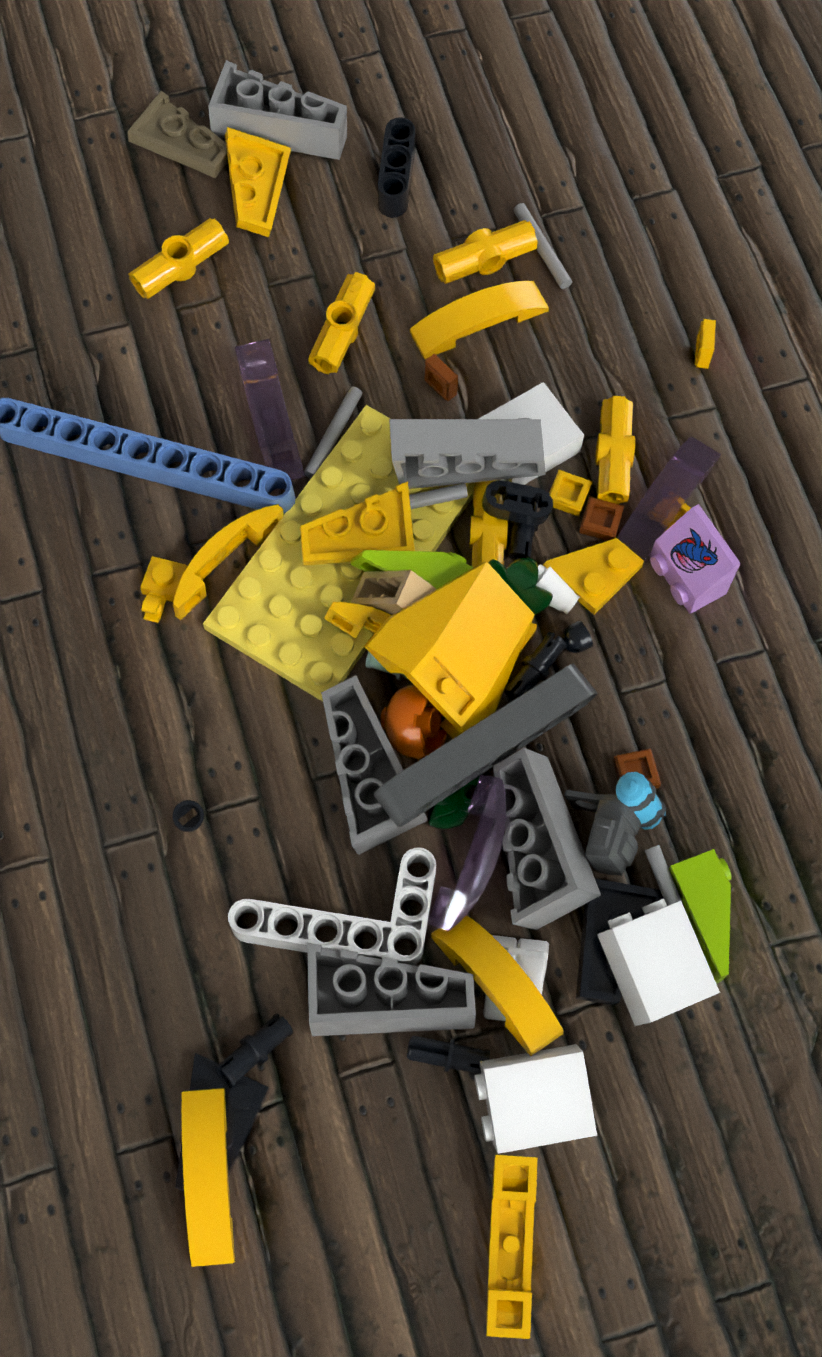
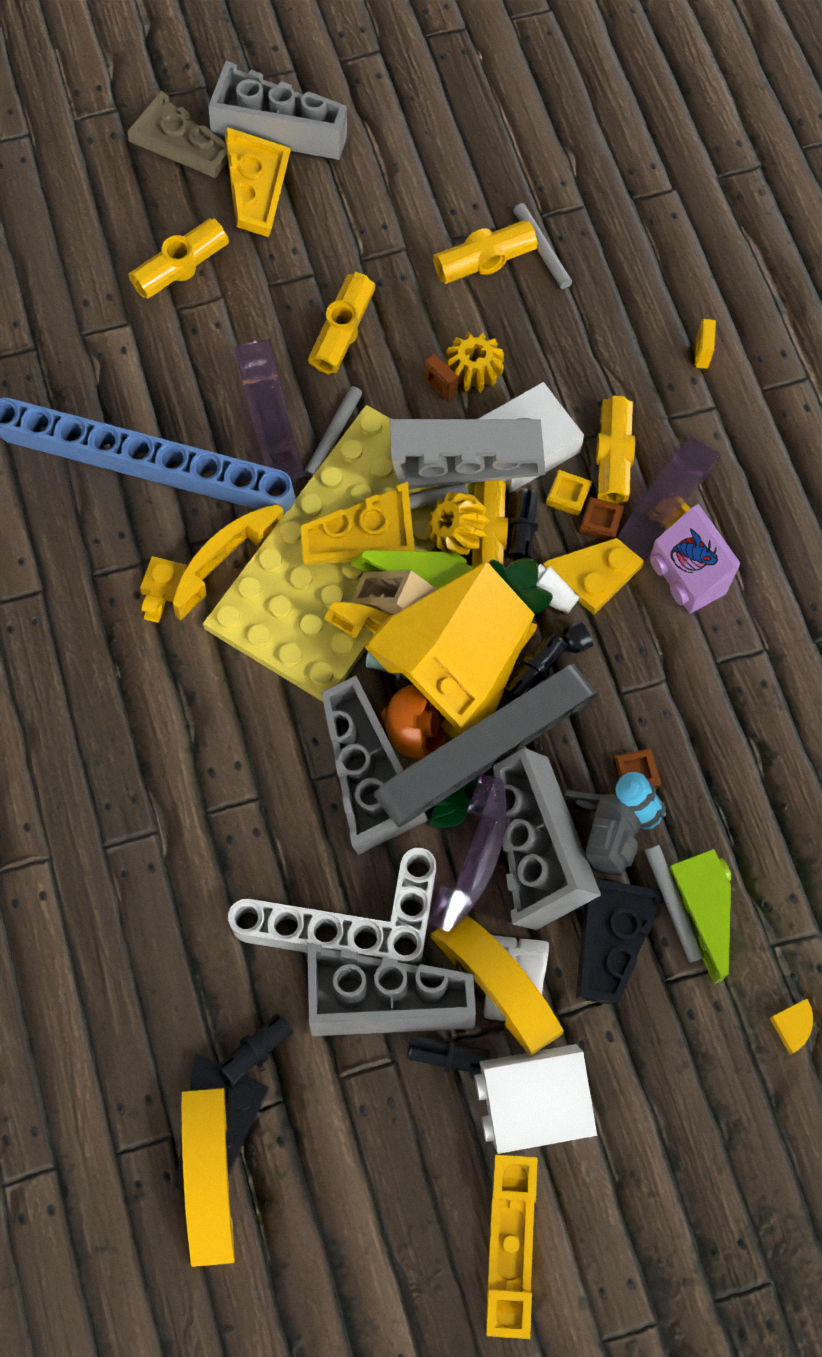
black hinge [172,800,204,832] -> none
black beam [378,117,415,218] -> none
yellow slope [410,281,549,359] -> none
black beam [482,480,553,525] -> none
white brick [597,899,720,1026] -> none
none -> yellow gear [426,492,490,555]
none -> yellow gear [445,331,504,393]
none -> yellow tile [769,999,813,1055]

